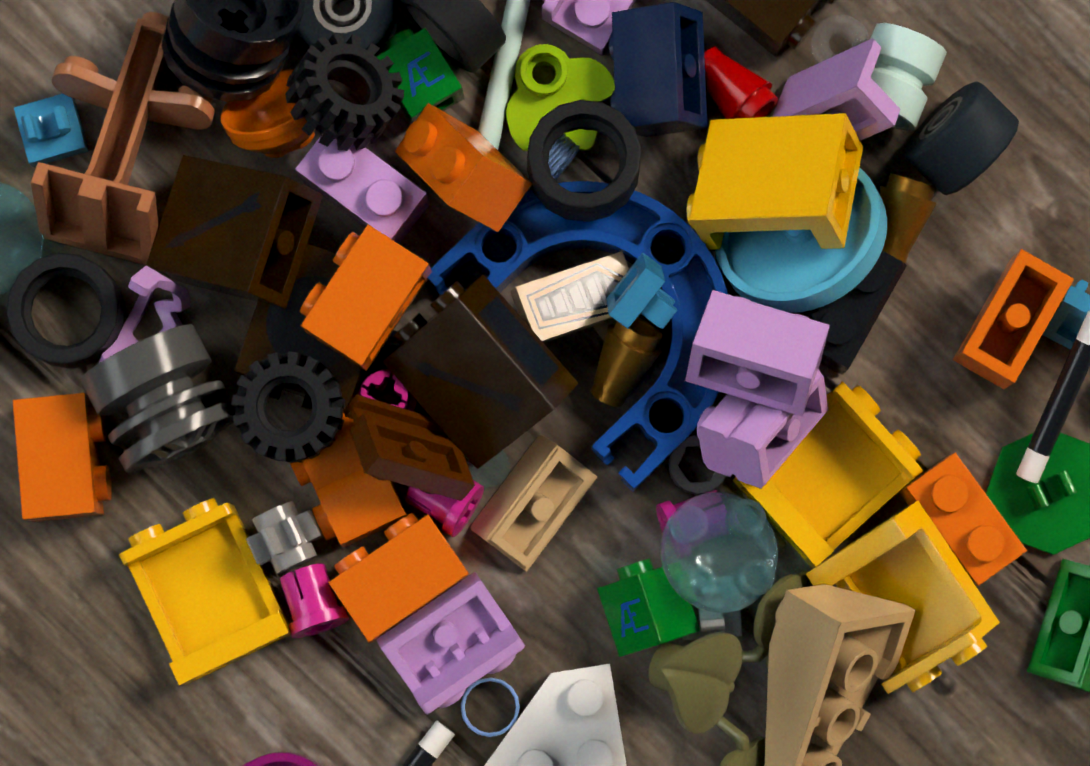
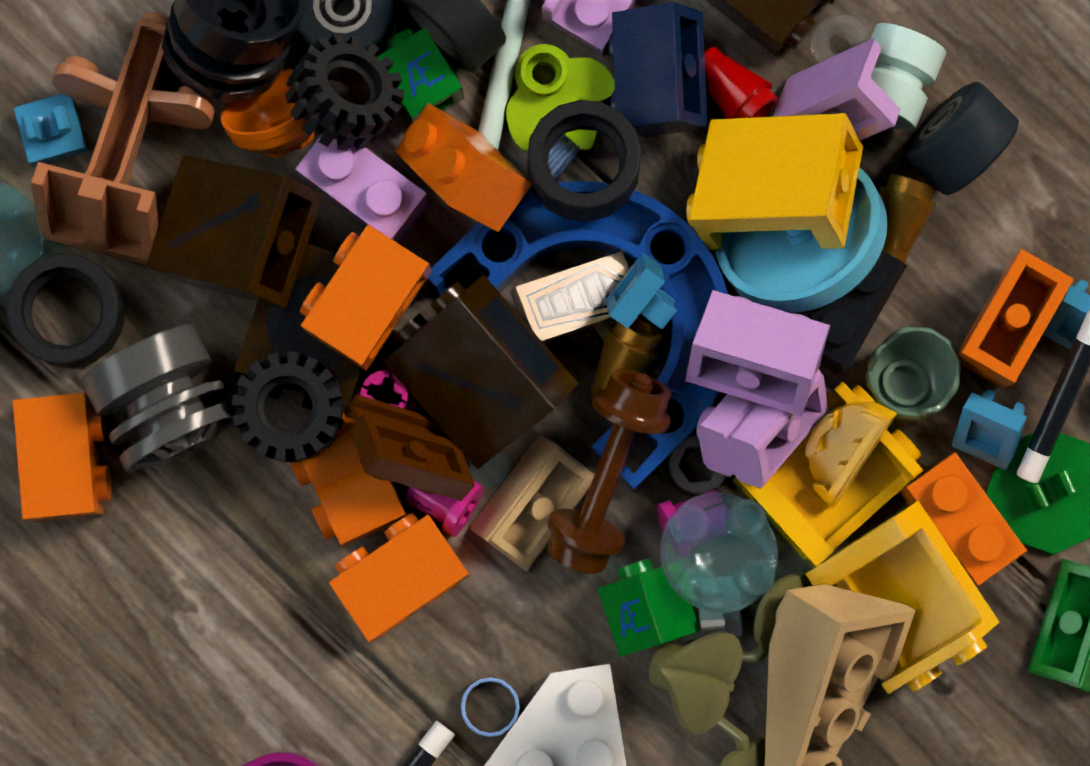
lavender helmet [99,265,191,363] -> none
yellow panel [119,498,291,686] -> none
light grey gear [246,501,324,574] -> none
dark pink bush [280,564,349,638] -> none
lavender bracket [376,572,525,714] -> none
none -> reddish brown piece [547,369,671,574]
none -> yellow tile [805,401,897,509]
none -> sand green hair [865,327,961,421]
none -> dark azure tile [951,389,1027,470]

